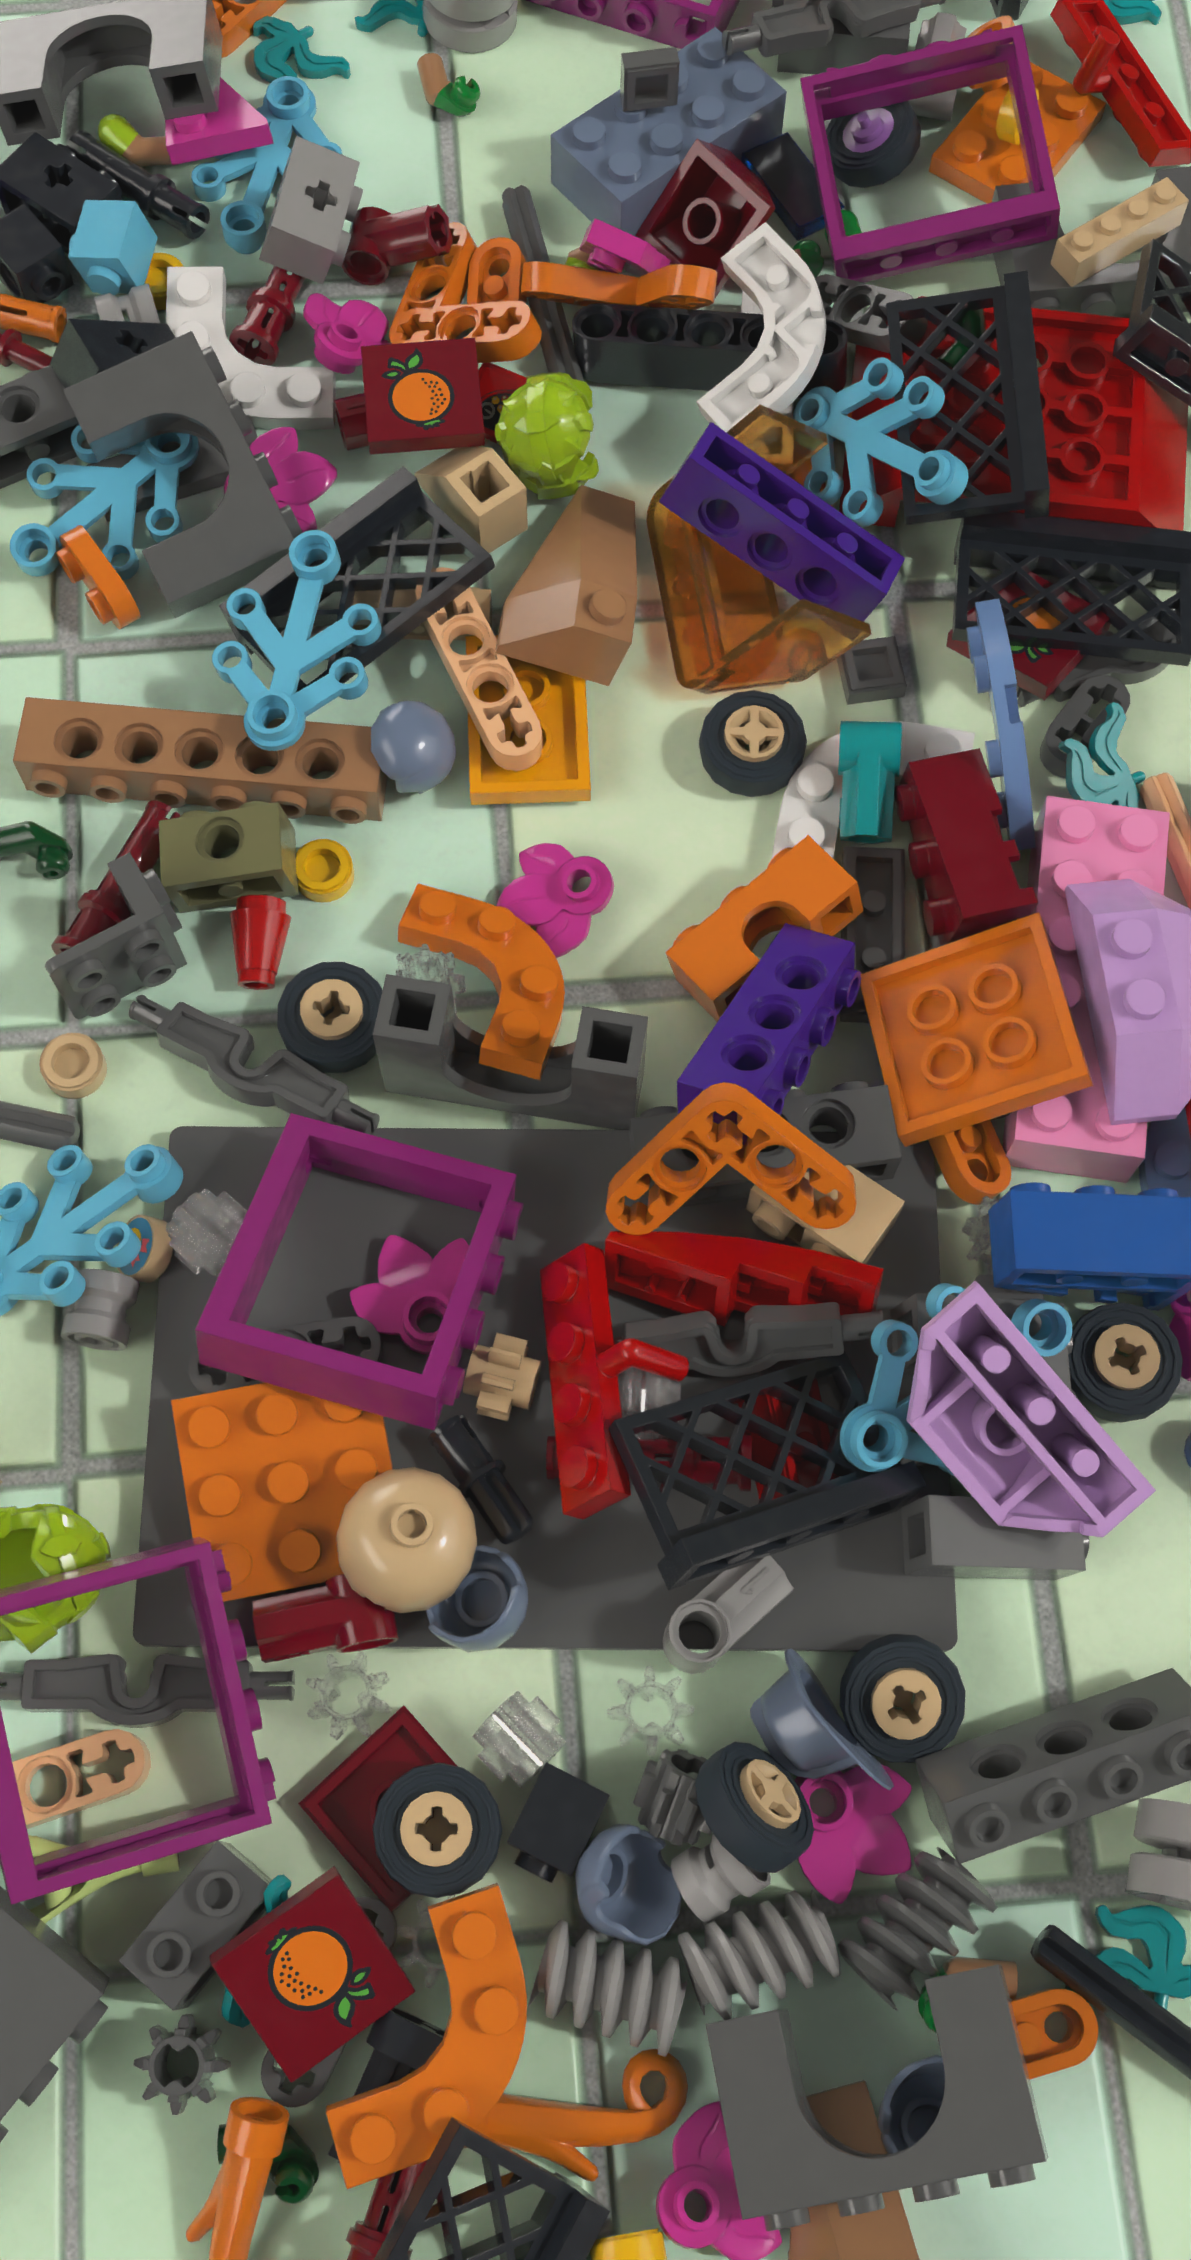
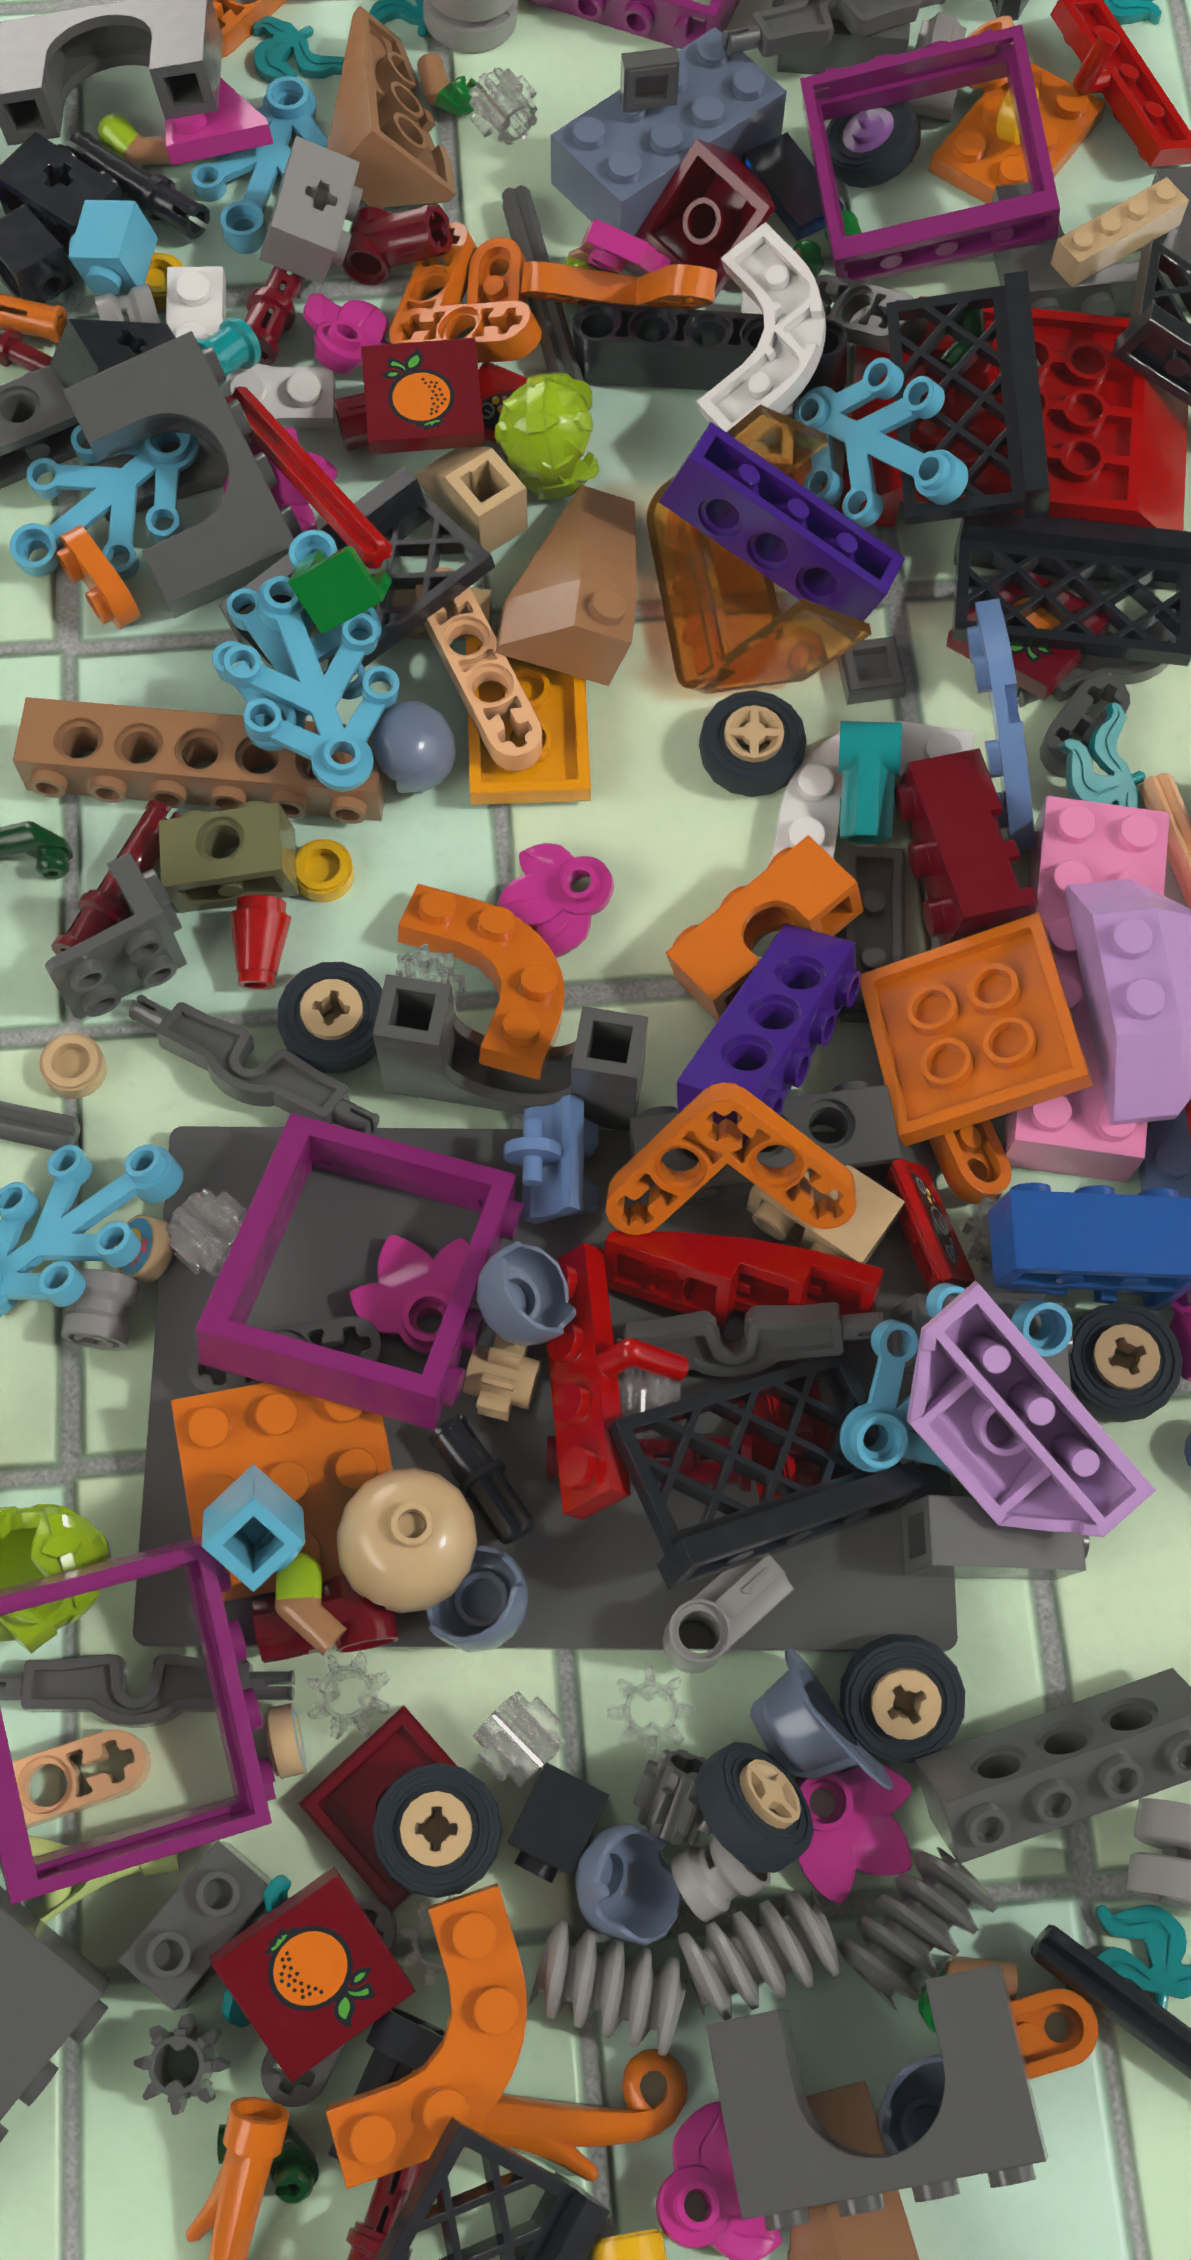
none -> teal bush [196,317,261,387]
none -> medium azure brick [202,1464,305,1592]
none -> medium azure plant [224,576,400,792]
none -> red axle [225,386,392,569]
none -> tan tile [265,1703,307,1779]
none -> arm [275,1552,347,1656]
none -> green panel [288,546,392,634]
none -> medium nougat wedge [327,6,456,208]
none -> clear gear [469,67,538,145]
none -> sand blue hair [476,1241,576,1346]
none -> medium blue hips [504,1094,599,1224]
none -> red slope [882,1159,975,1294]

